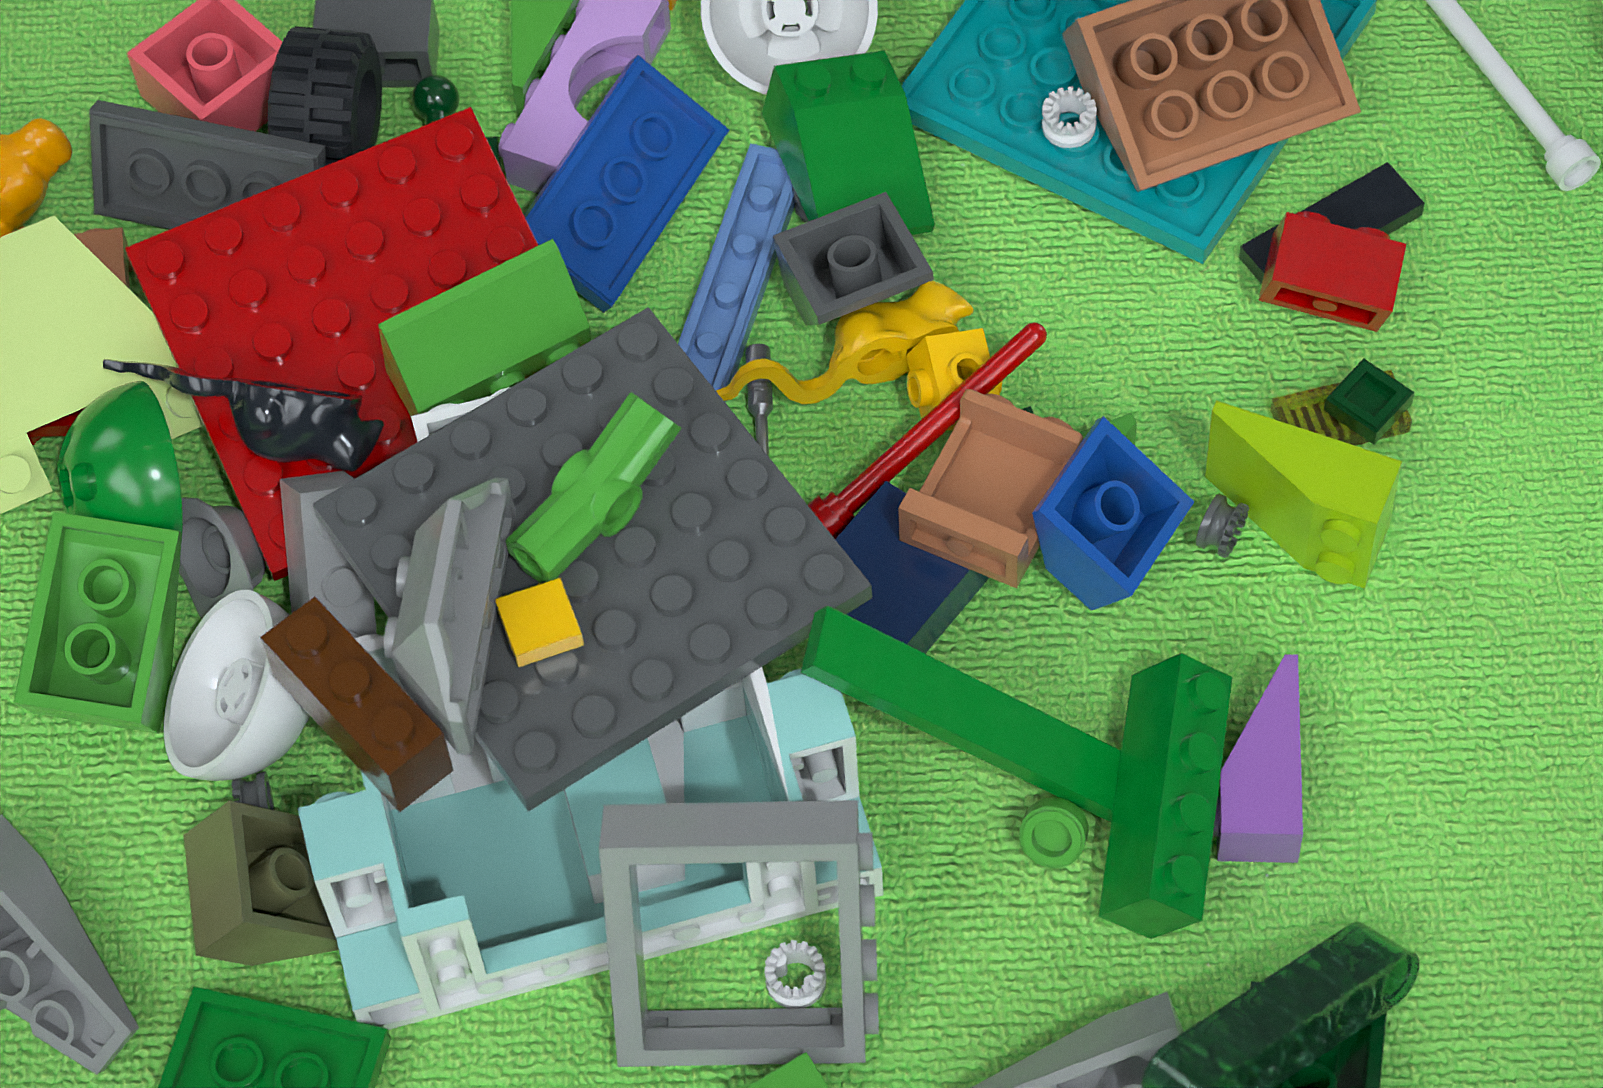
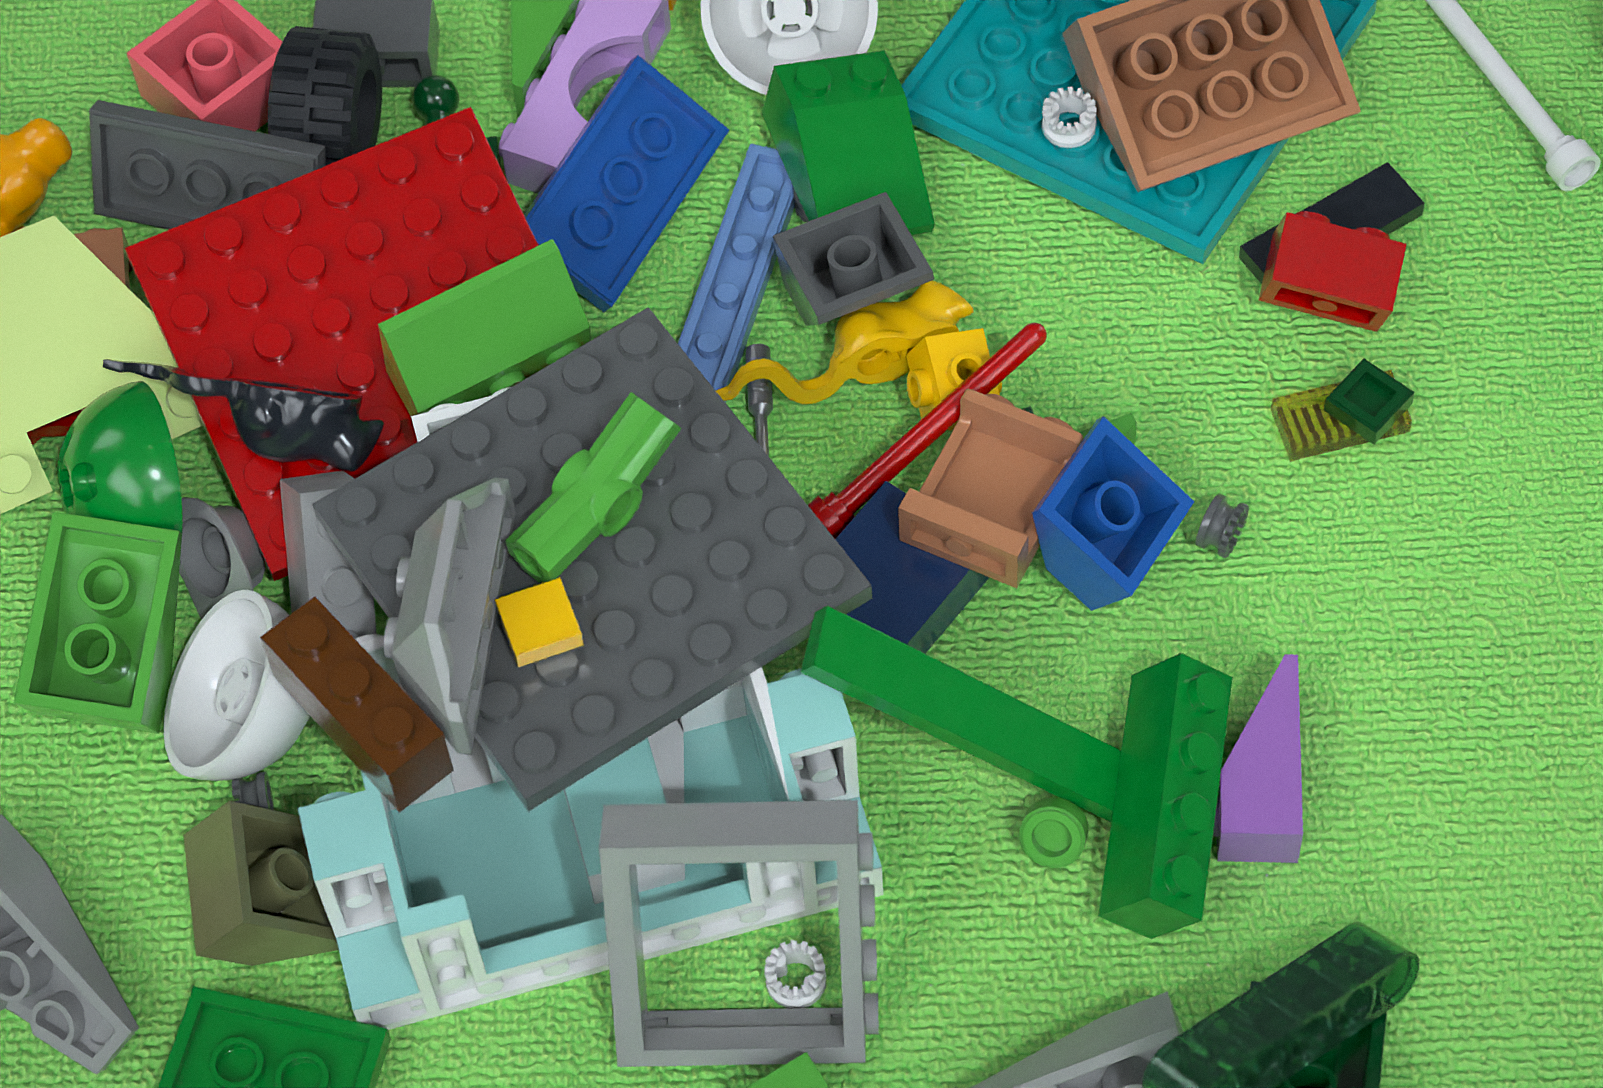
lime slope [1205,400,1402,589] -> none

